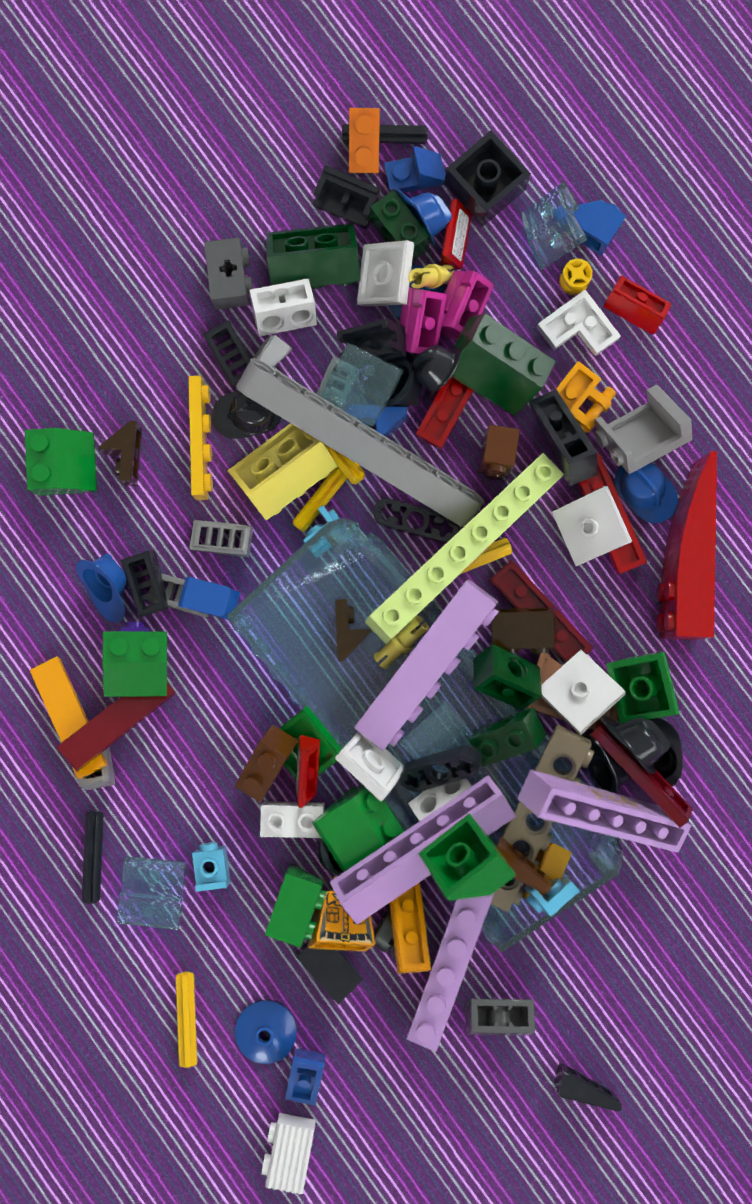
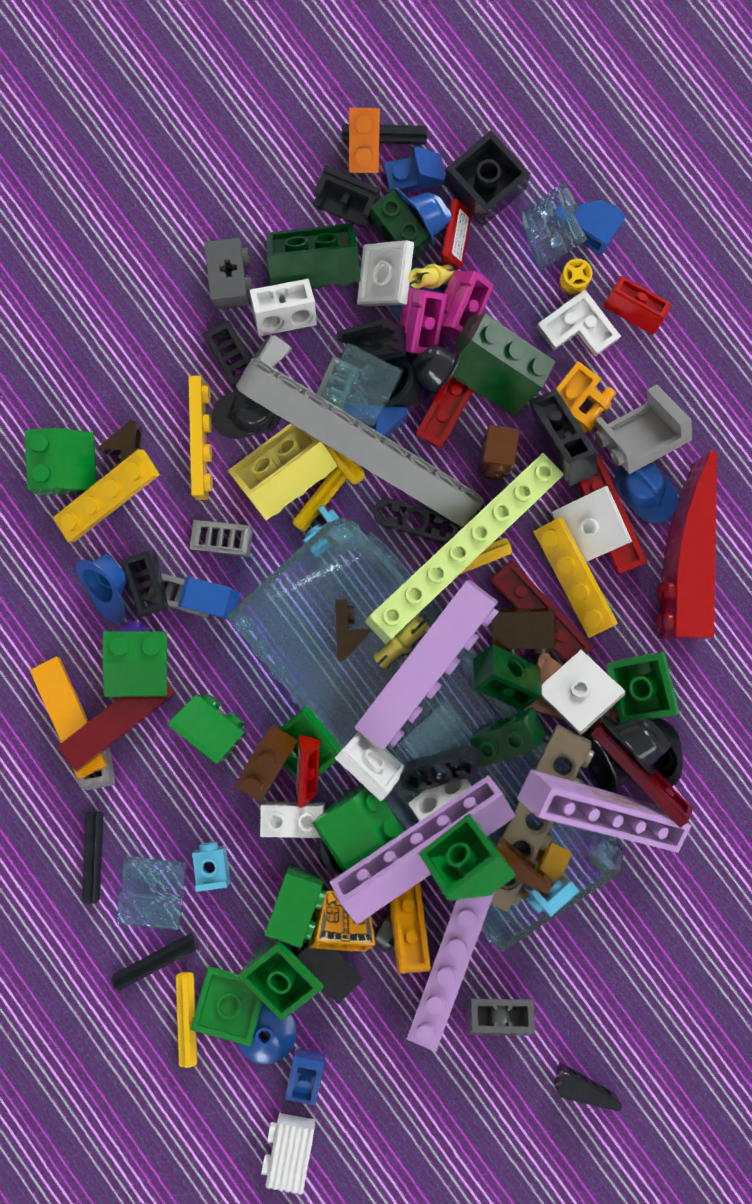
none -> yellow plate [53,449,160,543]
none -> black axle [111,934,198,991]
none -> green slope [167,693,248,764]
none -> green plate [190,966,263,1046]
none -> green slope [238,939,324,1021]
none -> yellow plate [533,517,618,638]

